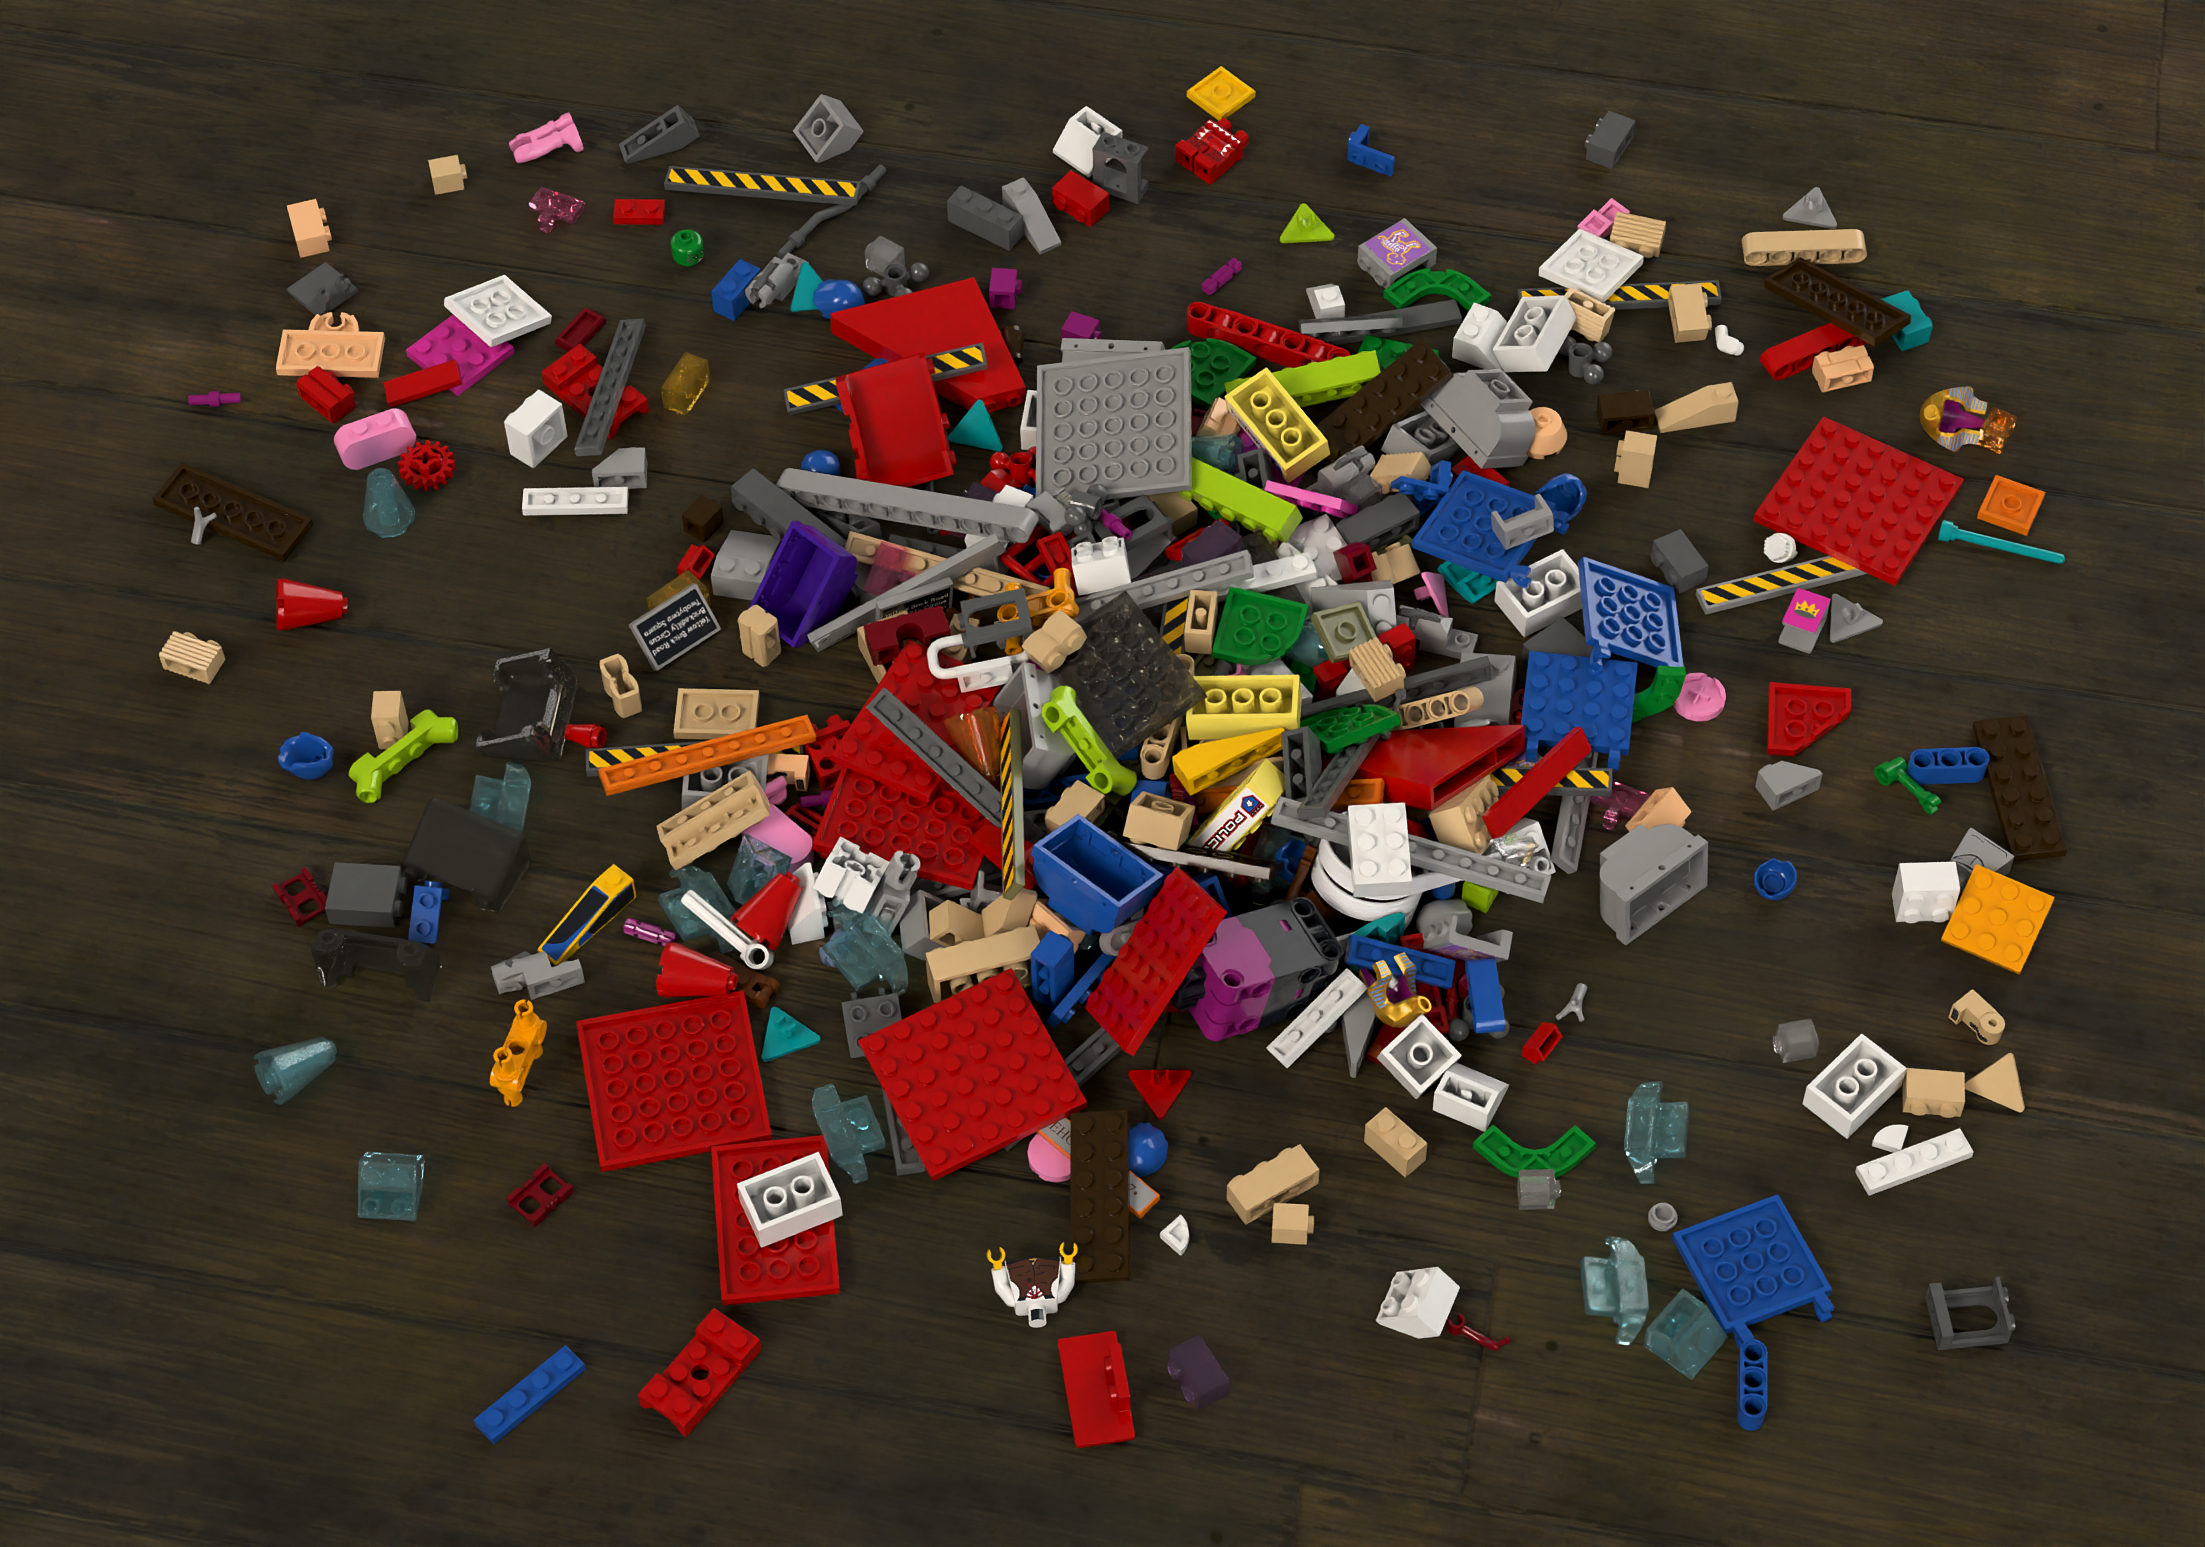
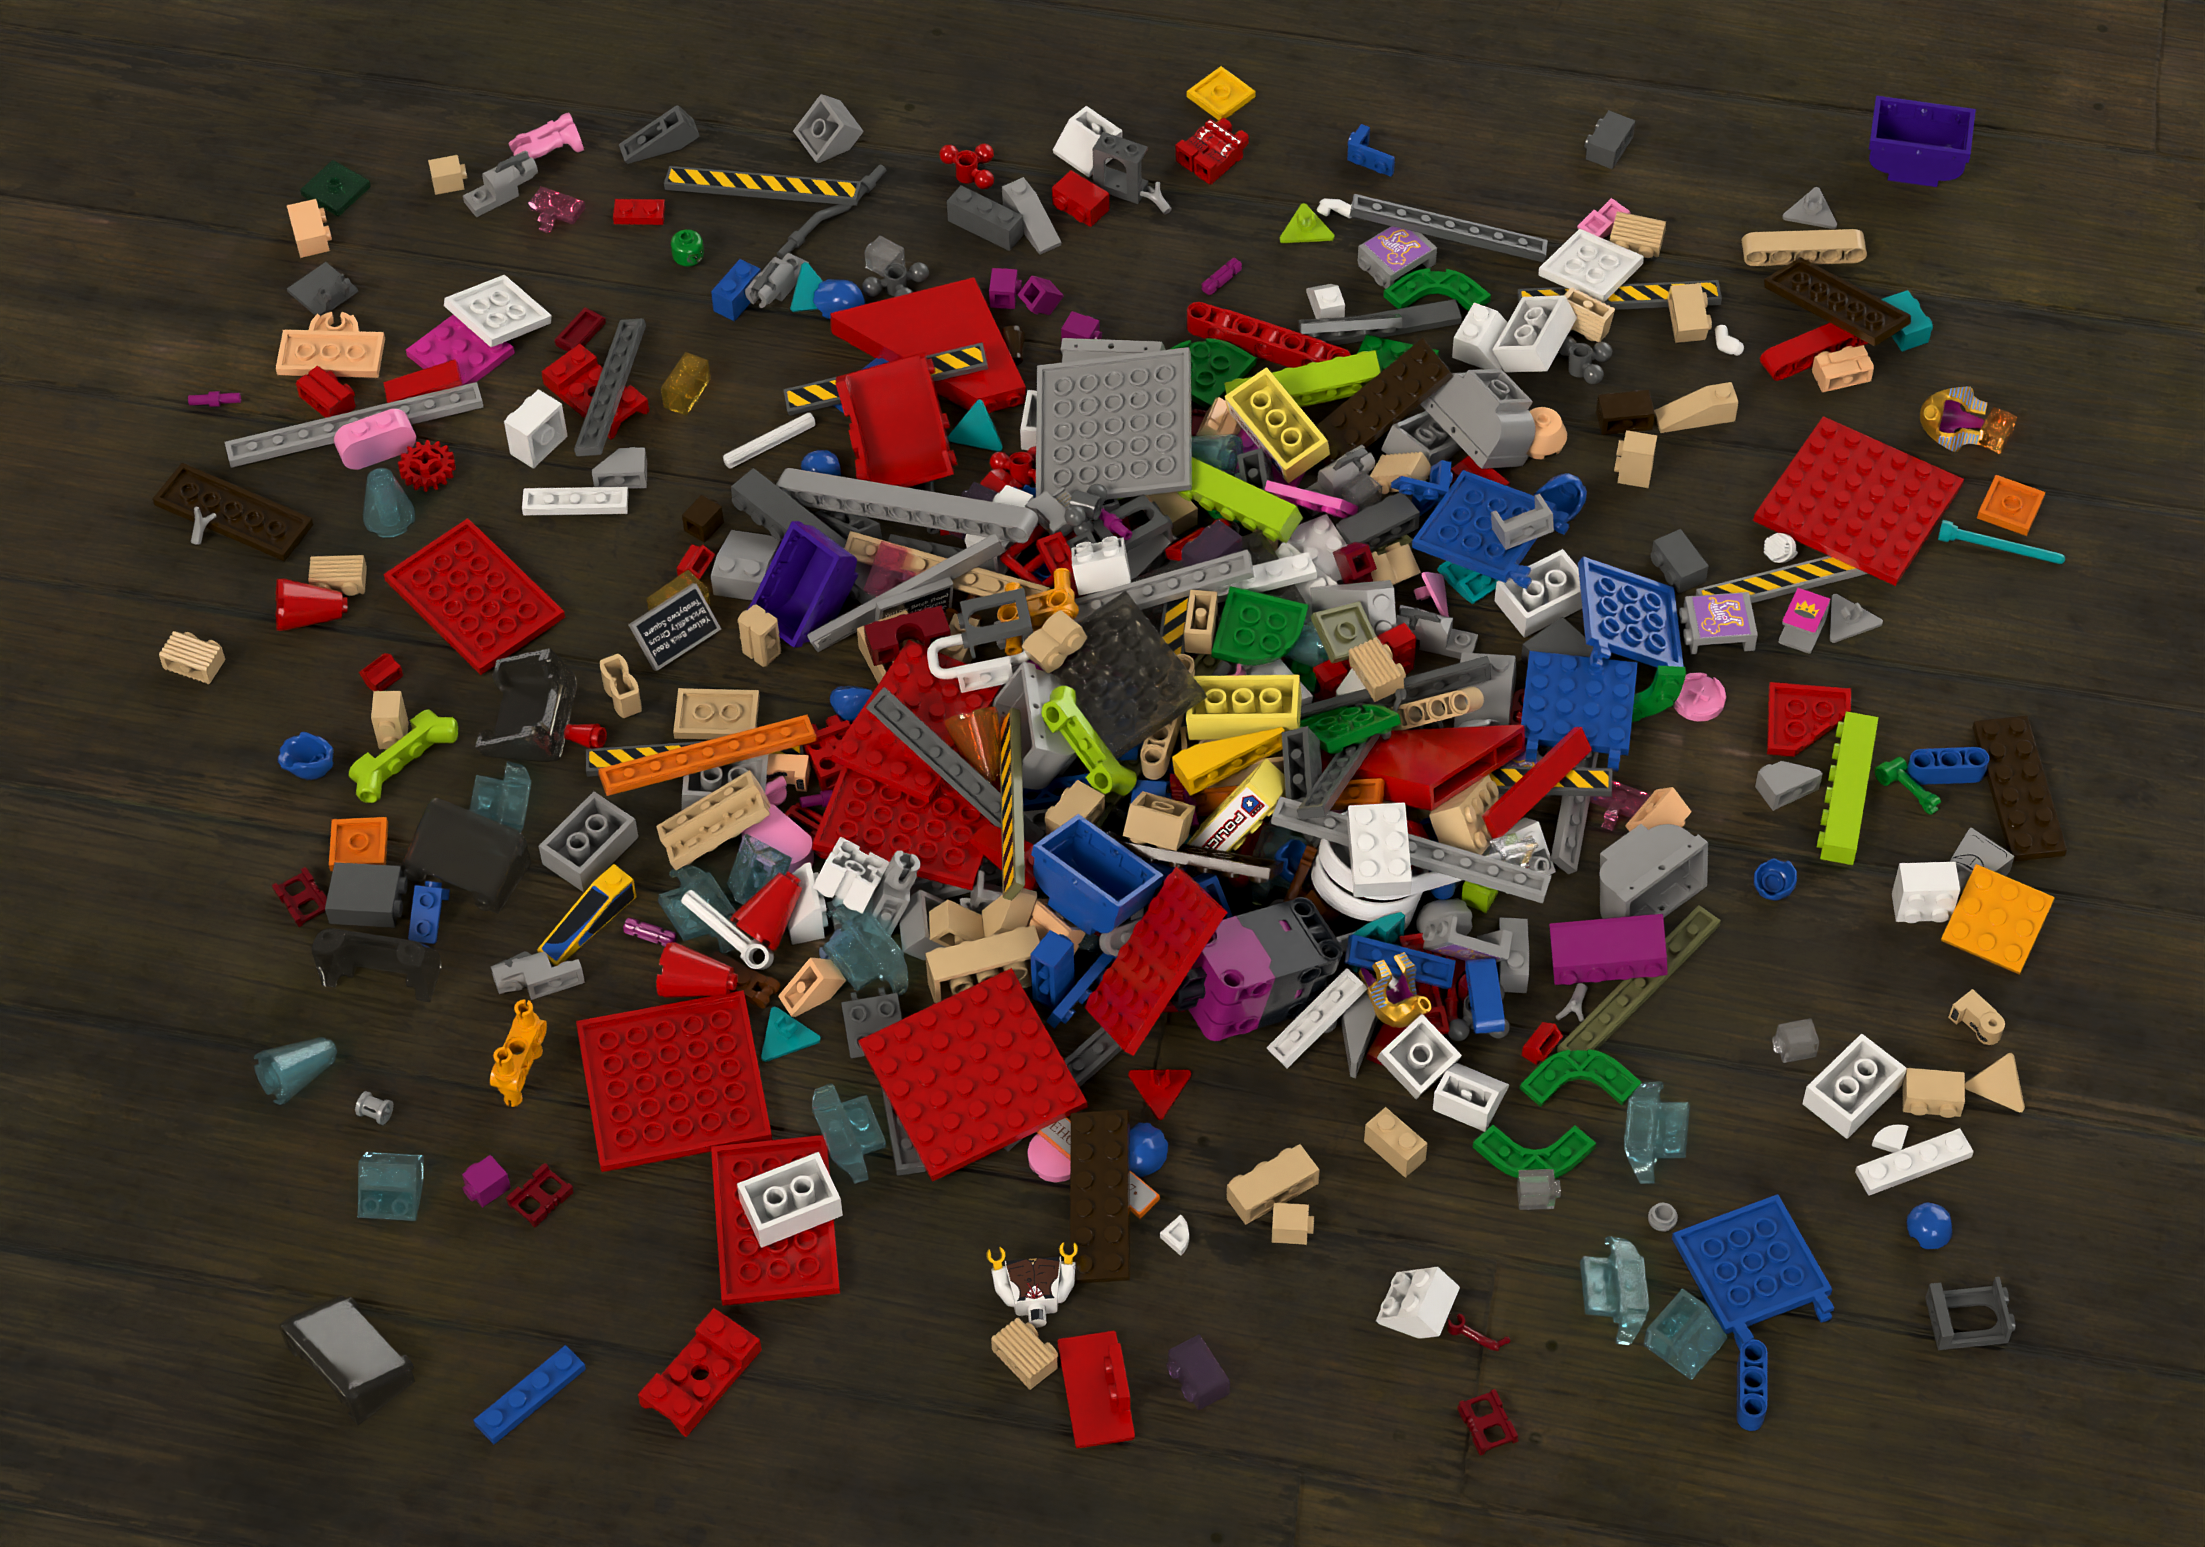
none -> light grey plate [225,382,483,468]
none -> clear smoke windscreen [279,1295,415,1425]
none -> clear green plate [300,160,371,217]
none -> tan brick [308,555,367,596]
none -> orange plate [329,817,388,871]
none -> light grey bush [355,1091,394,1125]
none -> red piece [359,653,403,692]
none -> red plate [384,518,565,675]
none -> magenta brick [462,1155,511,1208]
none -> light grey plate [463,150,538,217]
none -> light grey brick [539,792,638,892]
none -> white axle [723,413,816,468]
none -> light nougat slope [778,958,846,1017]
none -> blue hair [830,686,873,723]
none -> red piece [939,144,994,189]
none -> tan brick [991,1317,1058,1390]
none -> magenta brick [1018,276,1064,315]
none -> light grey bar [1140,182,1172,215]
none -> white arm [1317,198,1352,218]
none -> dark grey tile [1349,194,1548,263]
none -> dark red piece [1457,1389,1519,1456]
none -> light grey slope [1498,918,1529,993]
none -> green plate [1519,1049,1642,1107]
none -> magenta slope [1549,914,1668,985]
none -> olive tile [1557,905,1721,1053]
none -> panel [1679,592,1758,654]
none -> lime brick [1817,711,1879,865]
none -> dark purple container [1869,96,1976,187]
none -> blue hair [1907,1202,1952,1249]

